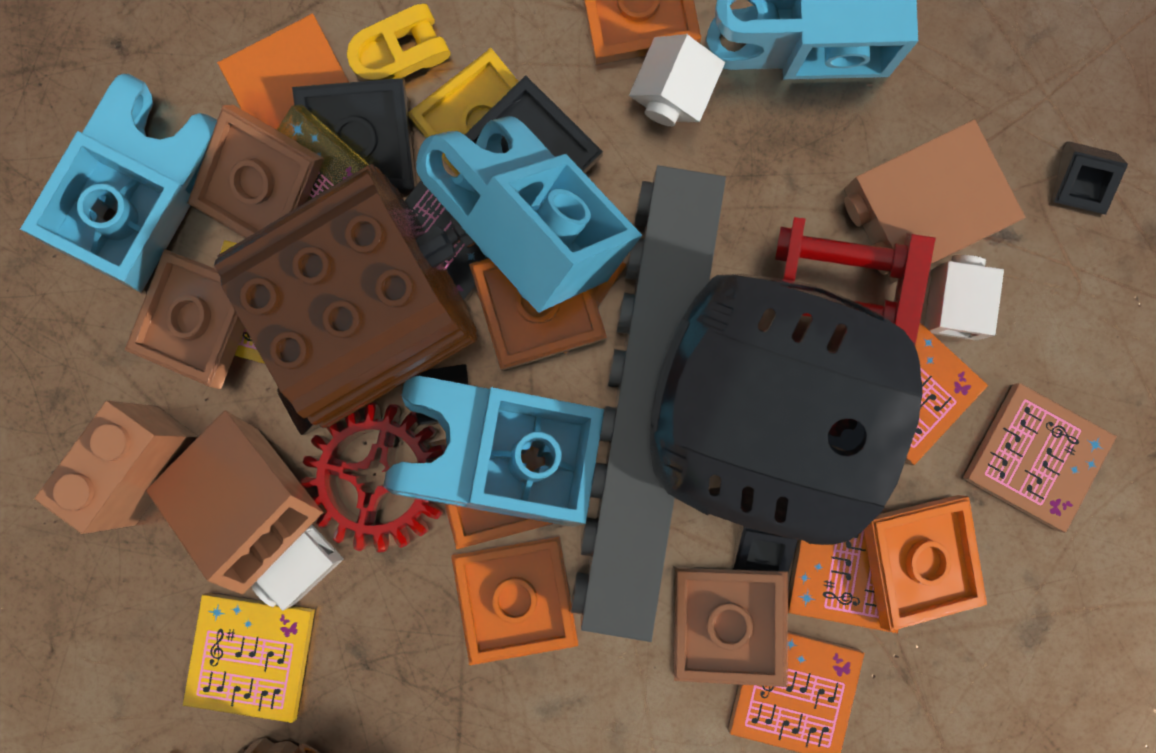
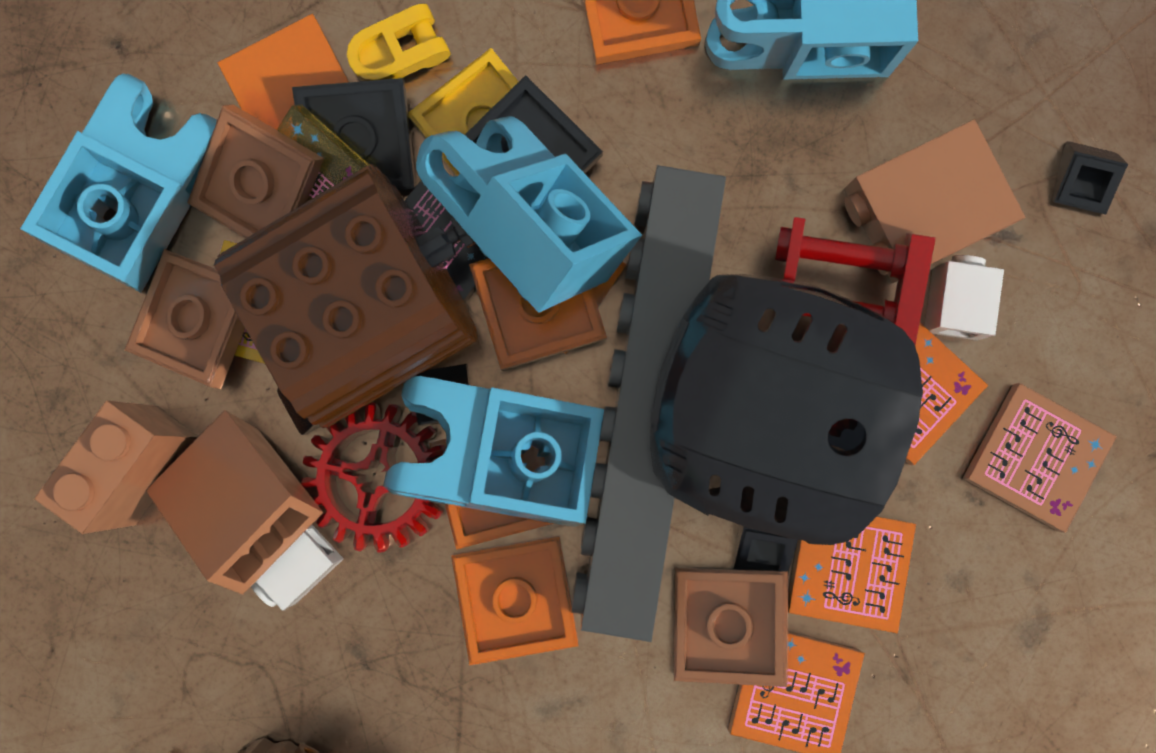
yellow tile [183,593,315,723] -> none
white brick [629,34,725,126] -> none
orange tile [864,495,987,631] -> none

